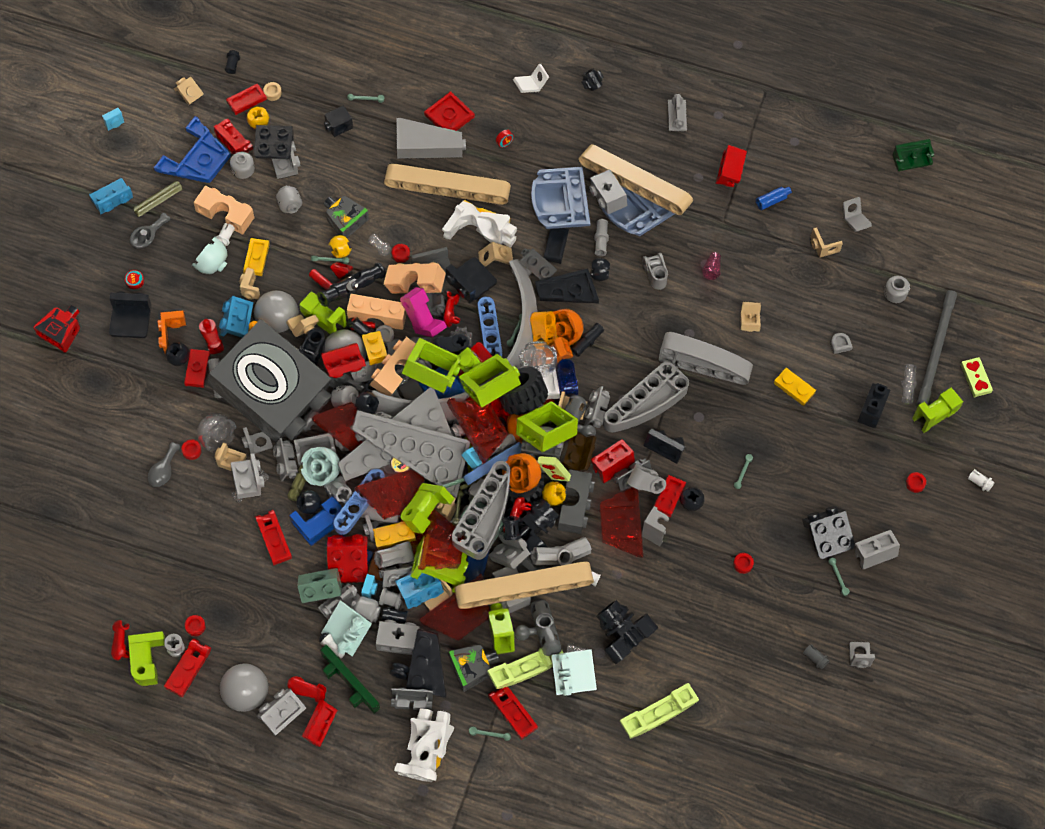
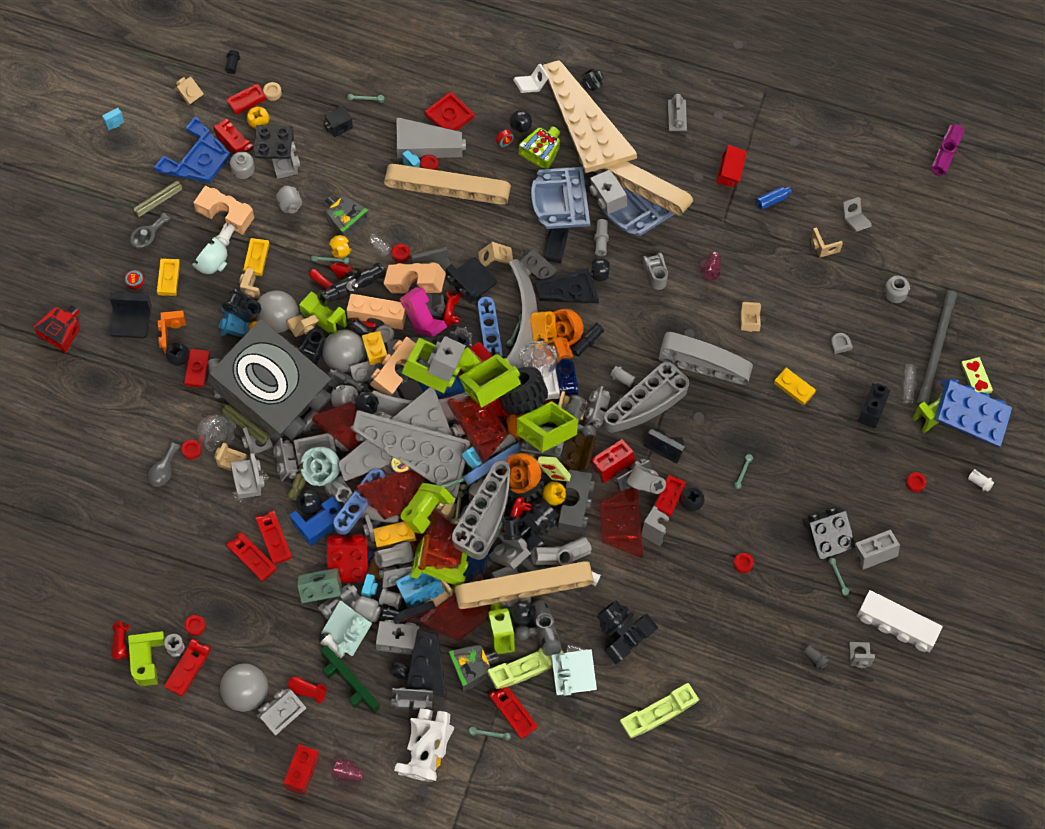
dark azure bracket [89,178,133,214] -> none
red piece [199,319,224,354] -> none
red plate [302,700,338,747] -> none
red bracket [321,343,366,378] -> none
white hips [442,200,517,248] -> none
dark green hinge [892,139,934,171] -> none
none -> yellow plate [157,259,180,296]
none -> black piece [222,289,261,323]
none -> olive axle [222,404,269,444]
none -> red plate [225,532,277,583]
none -> red brick [283,744,320,795]
none -> clear pink cone [332,759,364,782]
none -> black tile [393,601,436,624]
none -> medium azure plate [402,150,420,168]
none -> red tile [420,155,438,170]
none -> light grey brick [427,336,466,382]
none -> black piece [510,110,532,133]
none -> black piece [510,600,535,625]
none -> torso [519,127,560,169]
none -> tan wing [543,60,637,173]
none -> light grey pin [610,366,636,387]
none -> white brick [856,590,943,652]
none -> magenta piece [931,124,965,176]
none -> bracket [934,378,1012,447]

